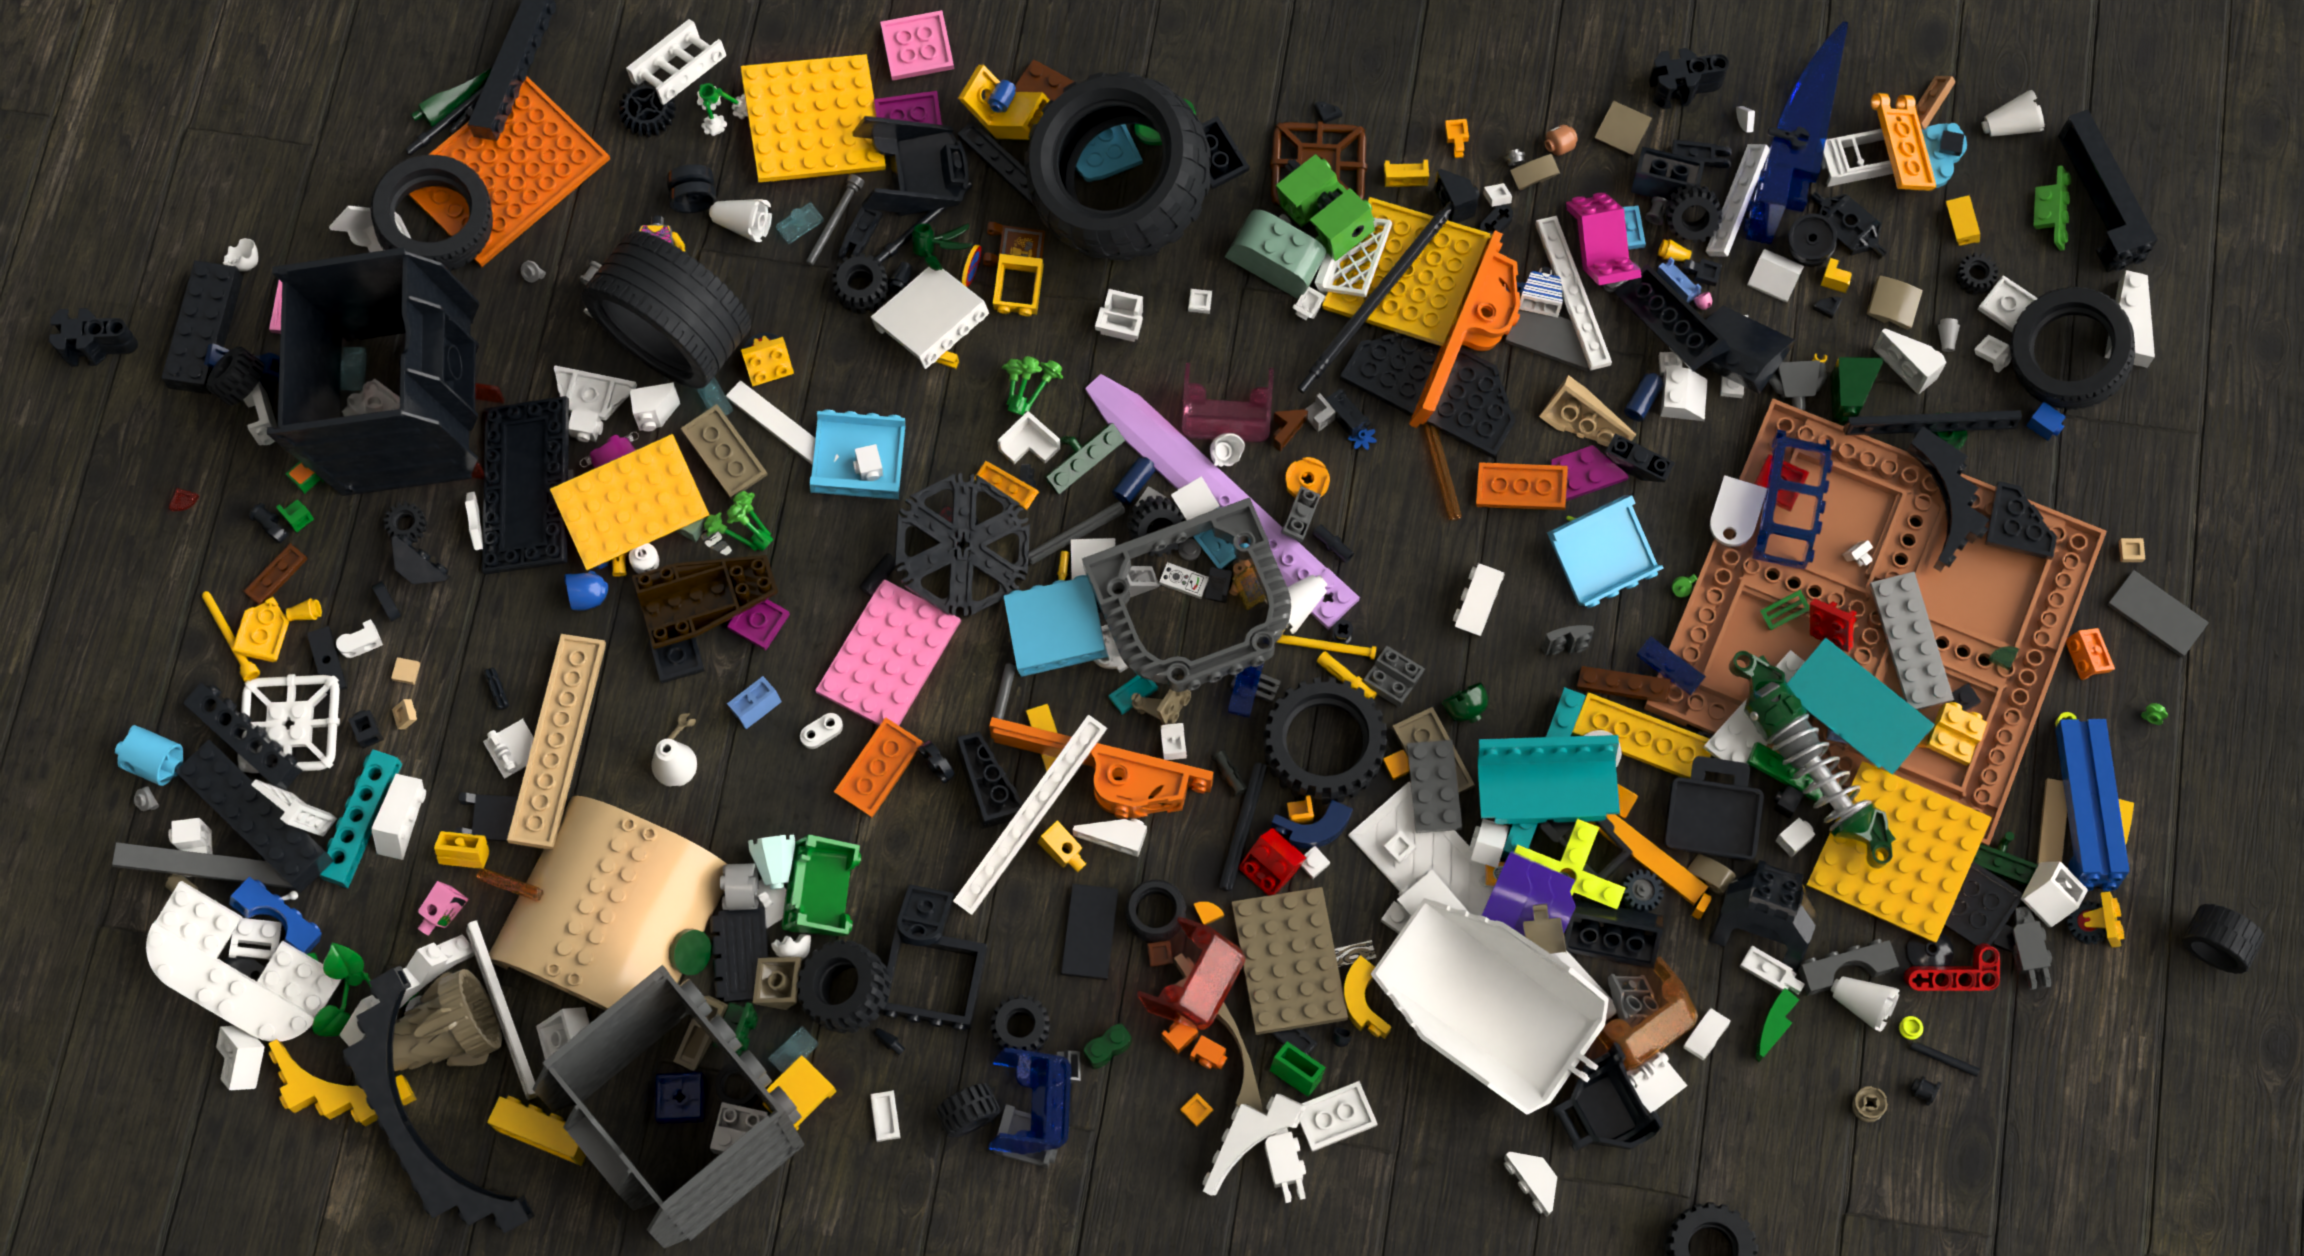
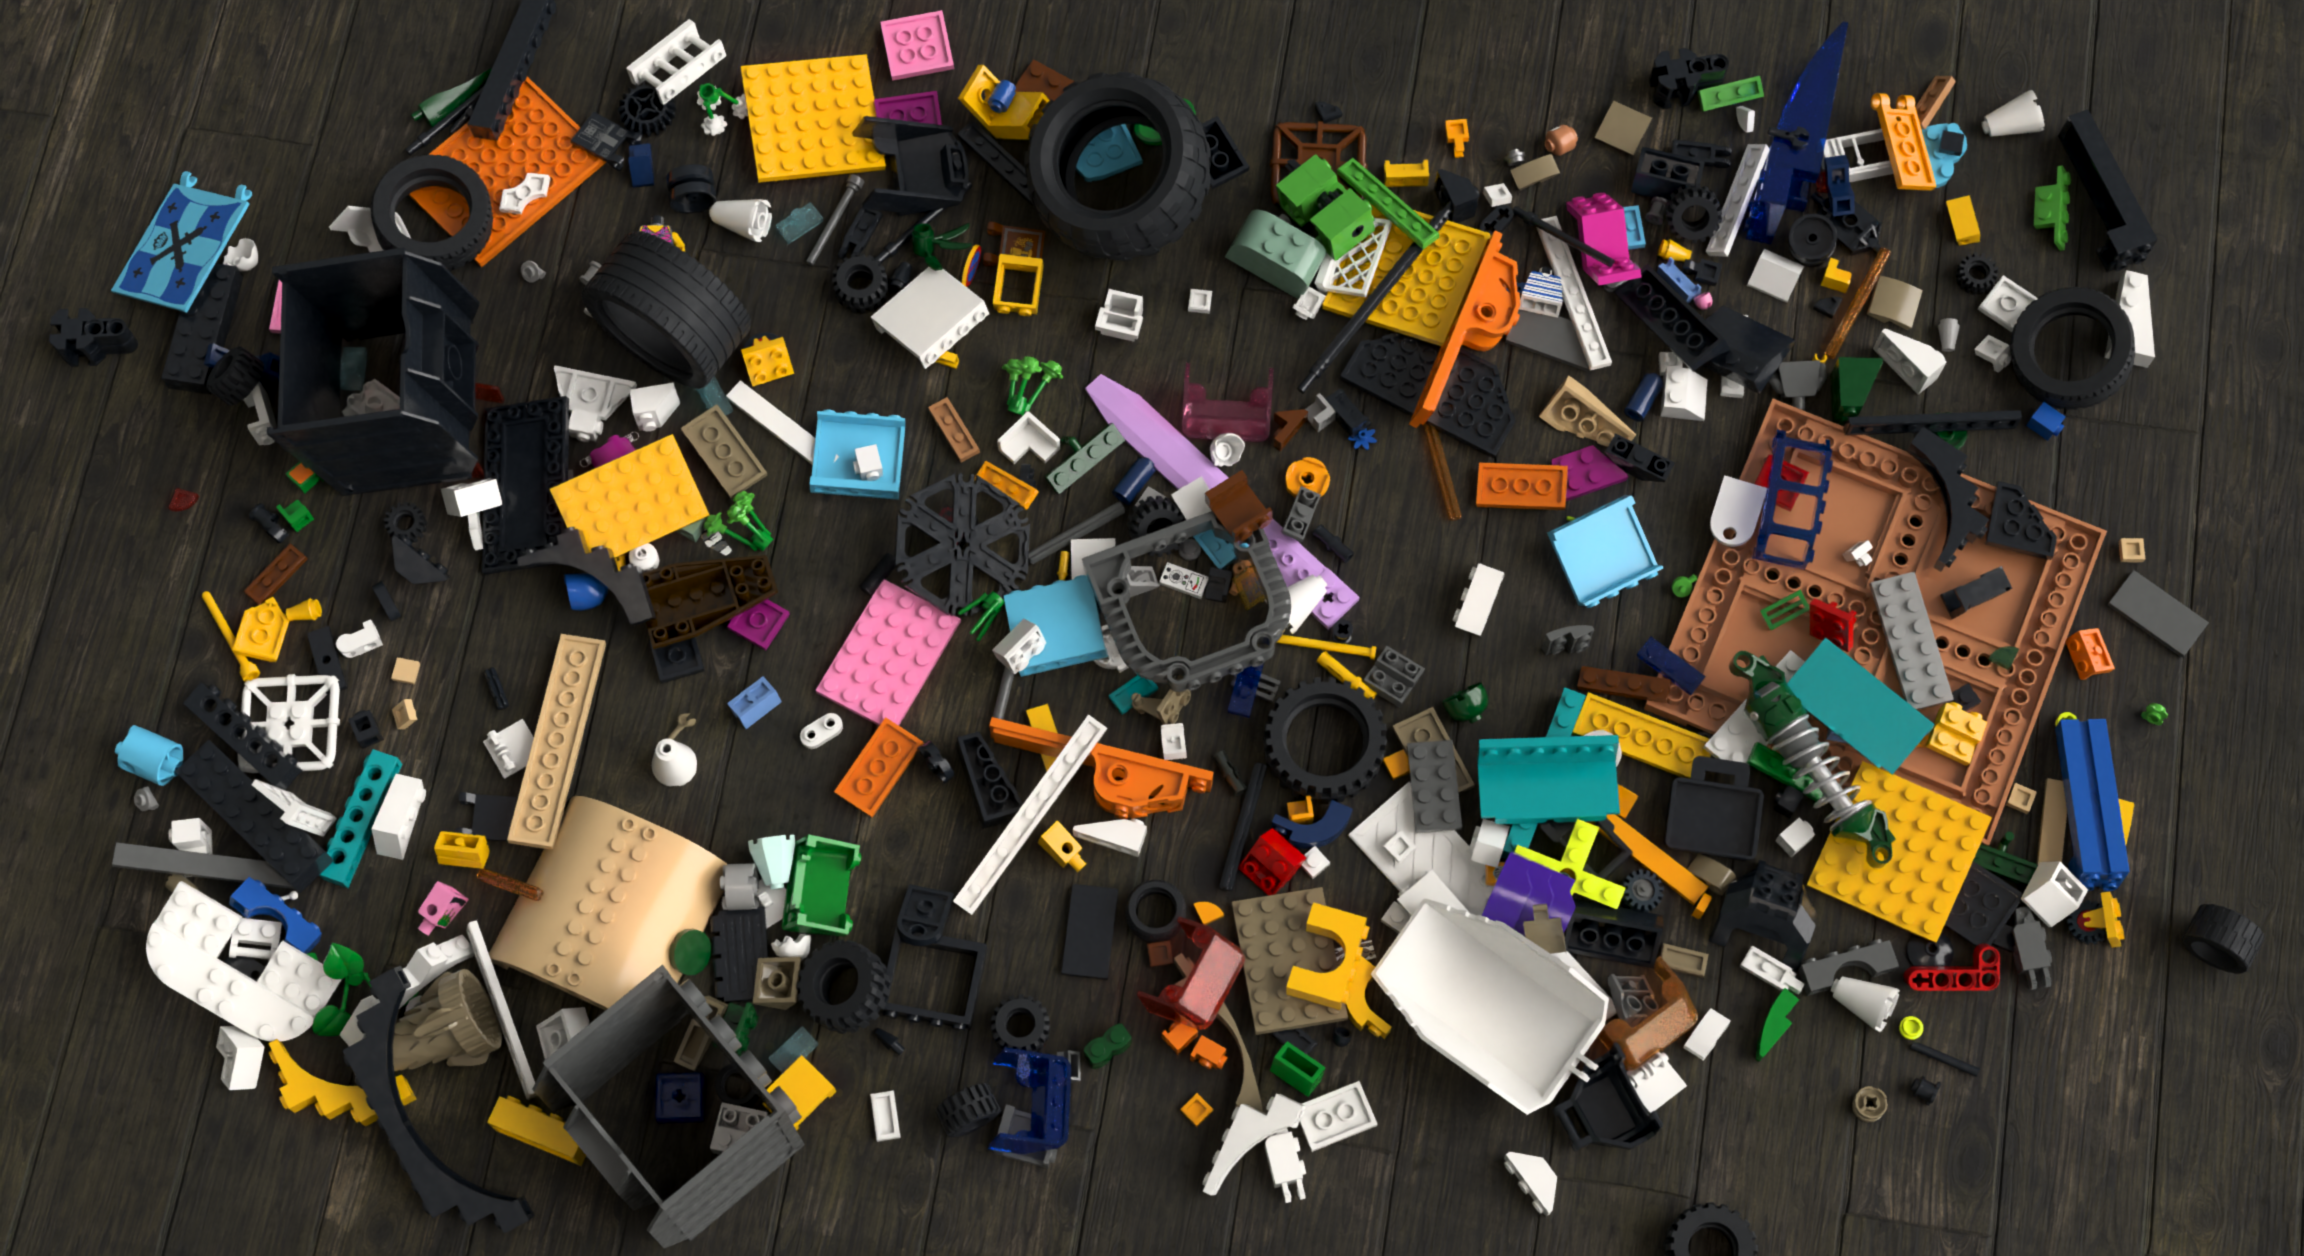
none -> flag [111,171,252,313]
none -> white panel [441,478,502,517]
none -> white tile [499,173,550,214]
none -> black arch [517,527,657,626]
none -> black flag [571,112,642,171]
none -> dark blue slope [628,143,655,188]
none -> medium nougat plate [928,397,980,463]
none -> green plant [958,591,1005,641]
none -> white slope [992,619,1046,674]
none -> reddish brown panel [1205,470,1273,543]
none -> yellow arch [1286,902,1370,1010]
none -> bright green tile [1337,158,1439,249]
none -> black bar [1512,206,1614,267]
none -> dark tan tile [1658,943,1709,978]
none -> bright green plate [1697,76,1764,111]
none -> clear red tile [1812,171,1827,193]
none -> dark blue brick [1824,155,1855,216]
none -> clear orange axle [1824,247,1891,359]
none -> black piece [1940,566,2013,619]
none -> tan plate [2006,783,2037,814]

